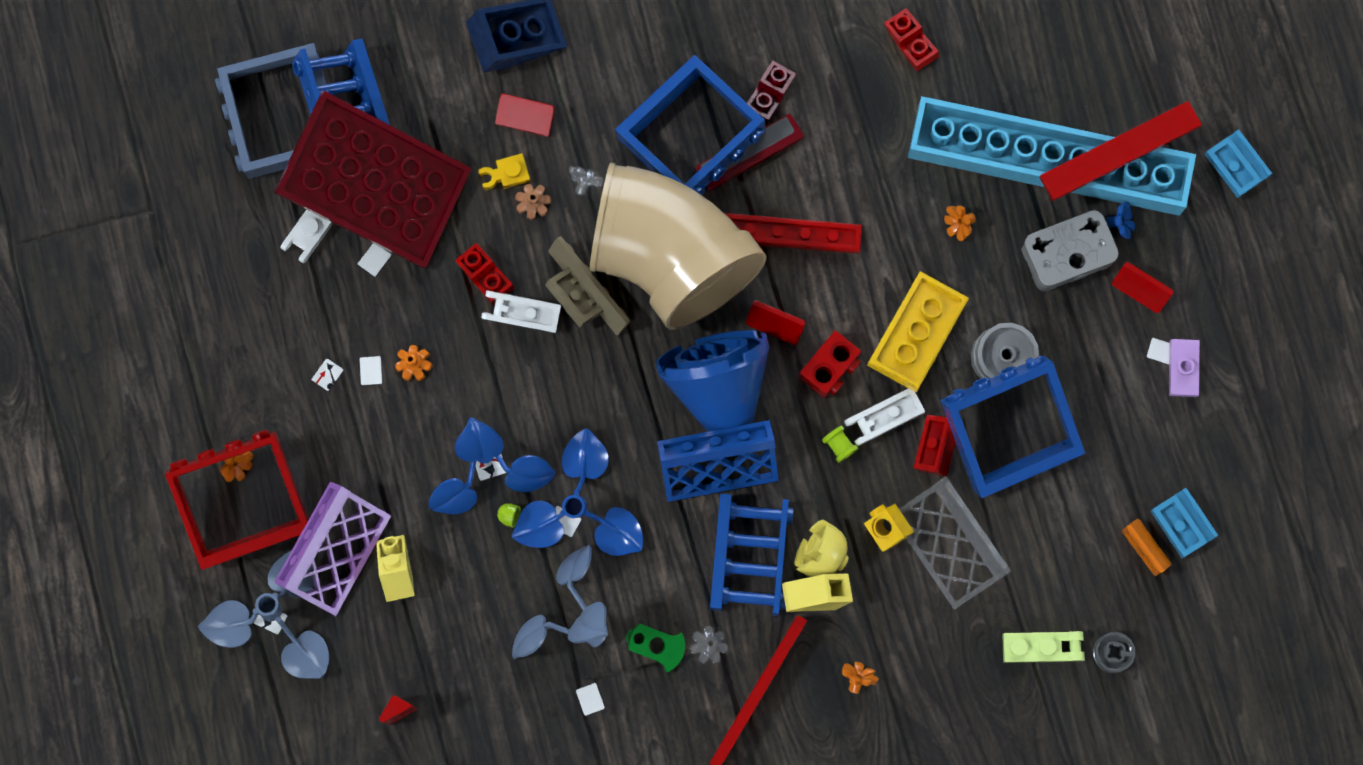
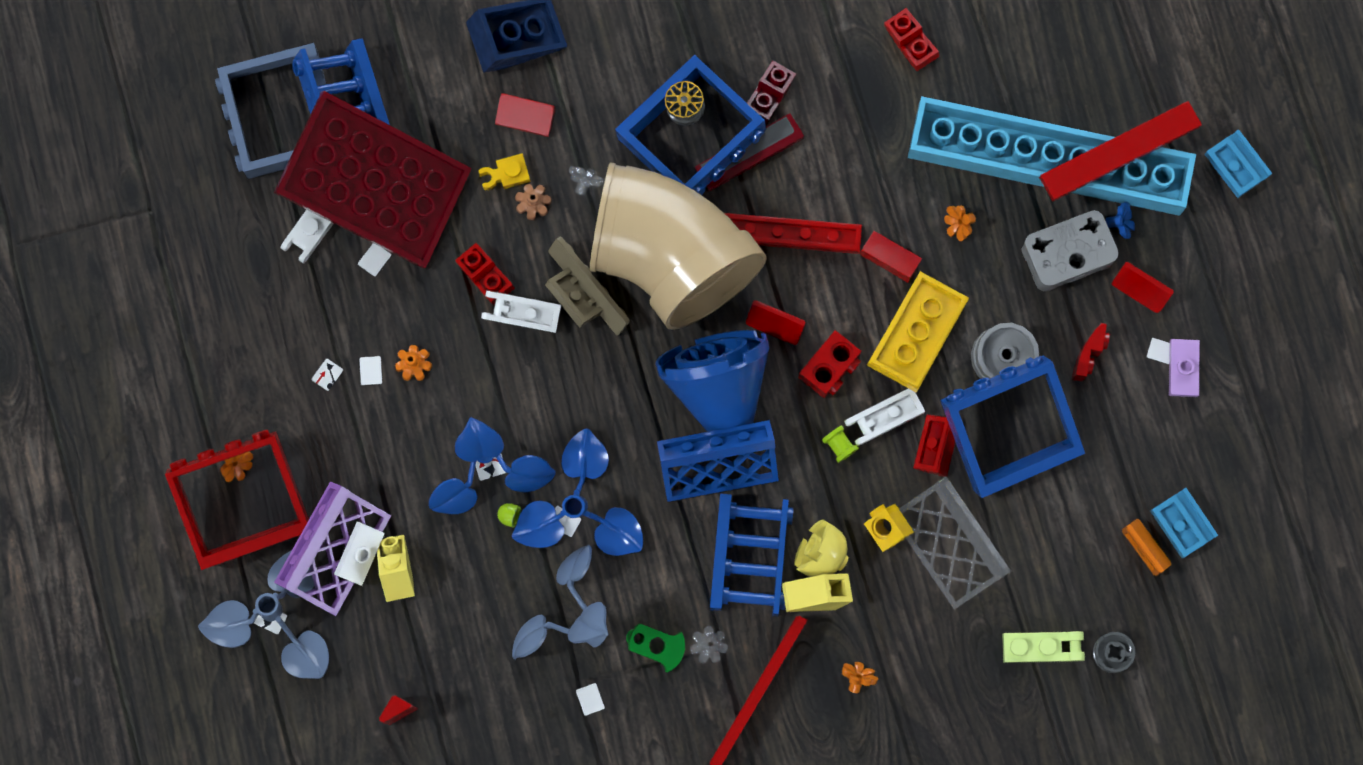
none -> white plate [334,522,385,586]
none -> dark grey wheel [665,81,705,126]
none -> red slope [860,231,922,282]
none -> red slope [1071,323,1110,382]

